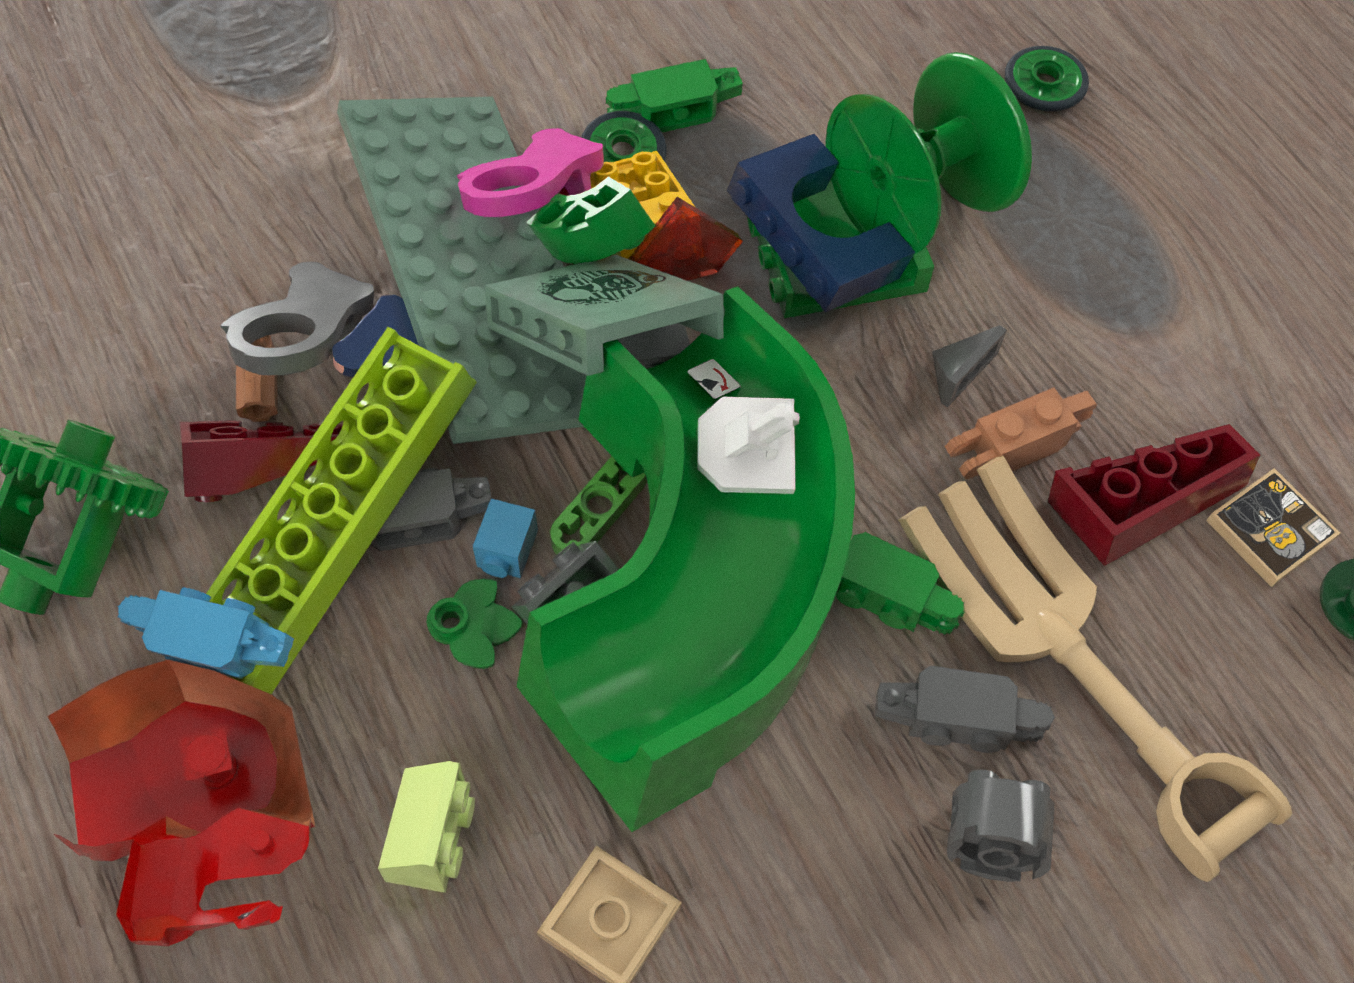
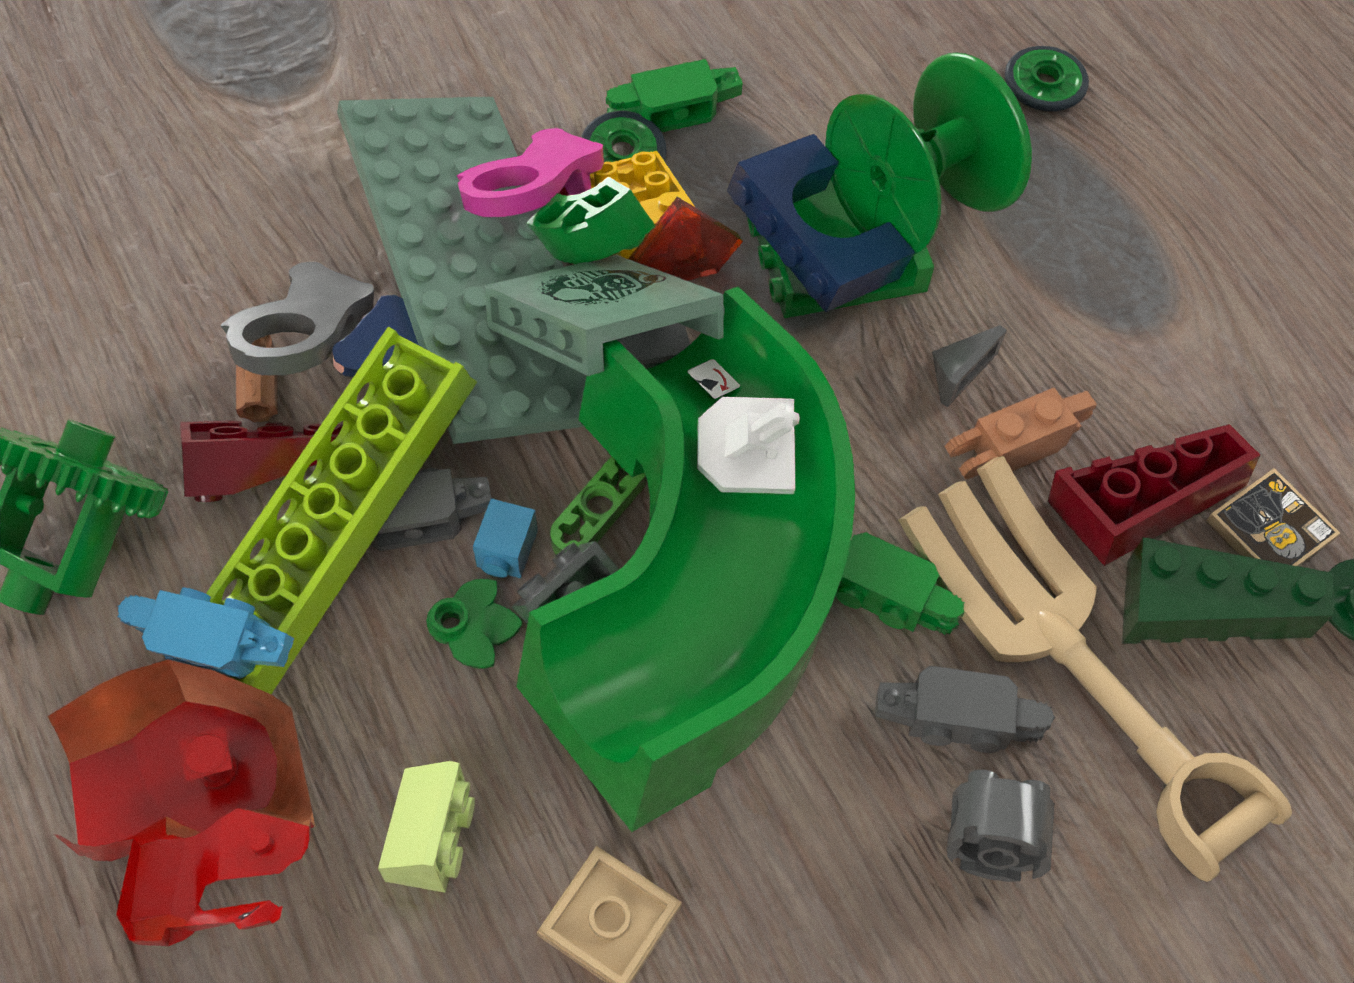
none -> dark green wedge [1122,537,1333,644]

